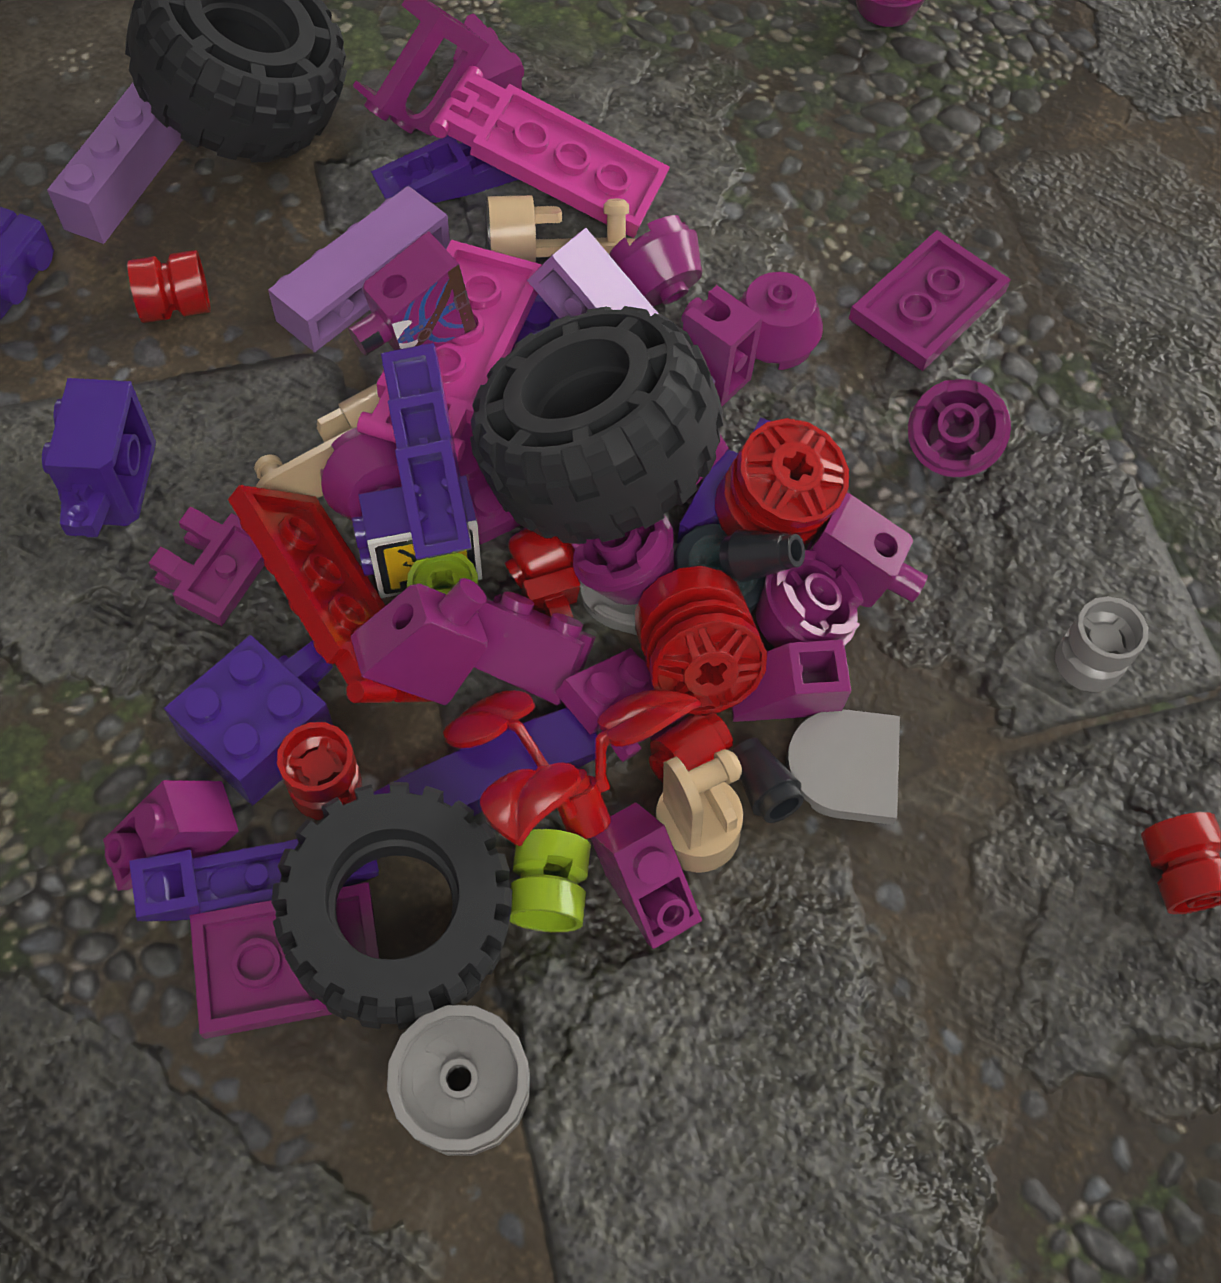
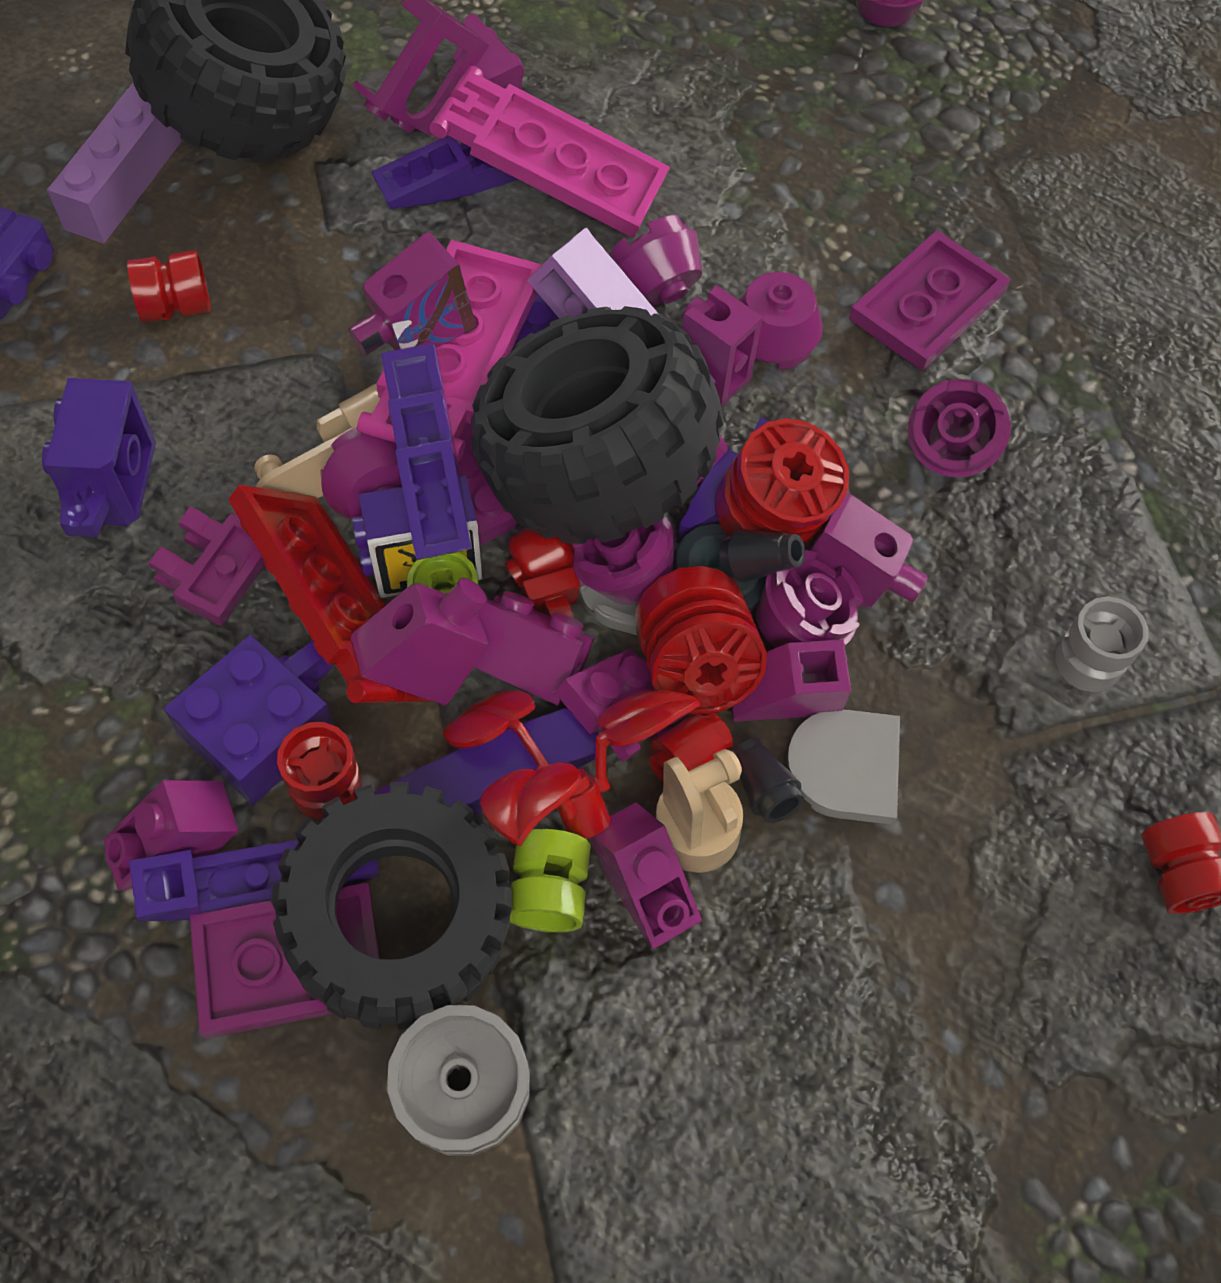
medium lavender brick [268,186,450,352] -> none
tan piece [485,195,635,263] -> none

